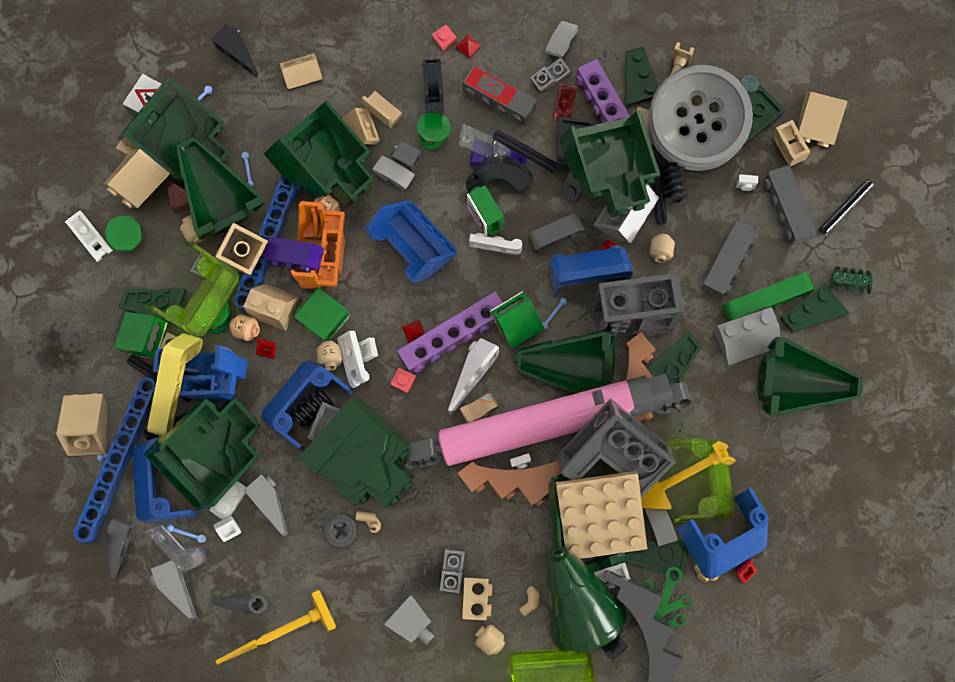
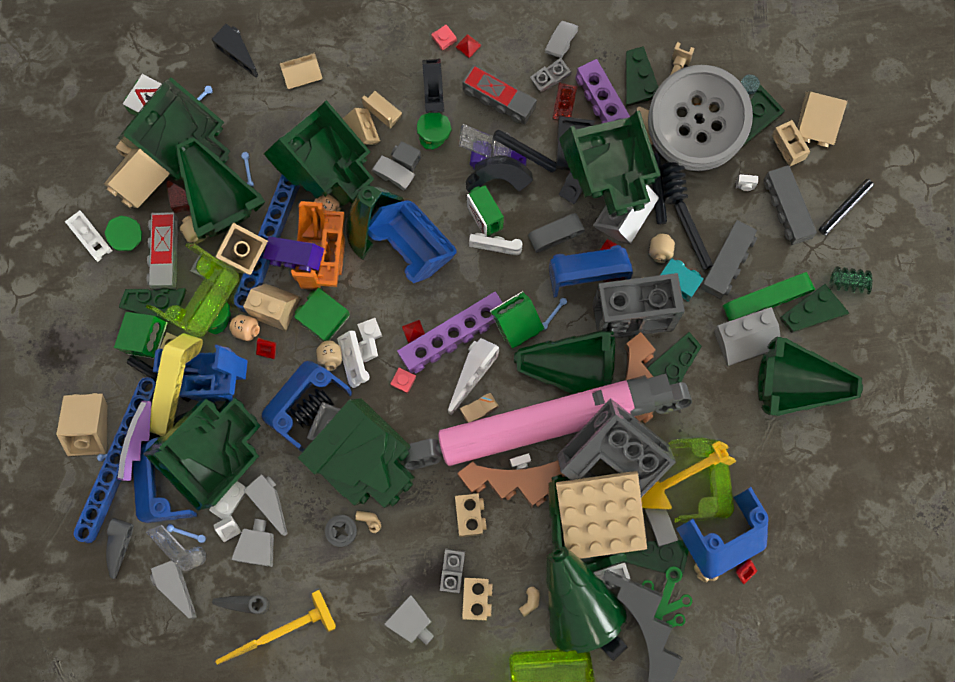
tan head [475,625,505,655] -> none
none -> medium lavender slope [118,401,151,481]
none -> light grey brick [147,212,178,290]
none -> light grey torso [232,519,274,567]
none -> dark green cone [346,185,404,260]
none -> white plate [357,318,382,340]
none -> tan brick [455,493,487,537]
none -> teal brick [660,258,703,302]
none -> black axle [674,201,713,270]

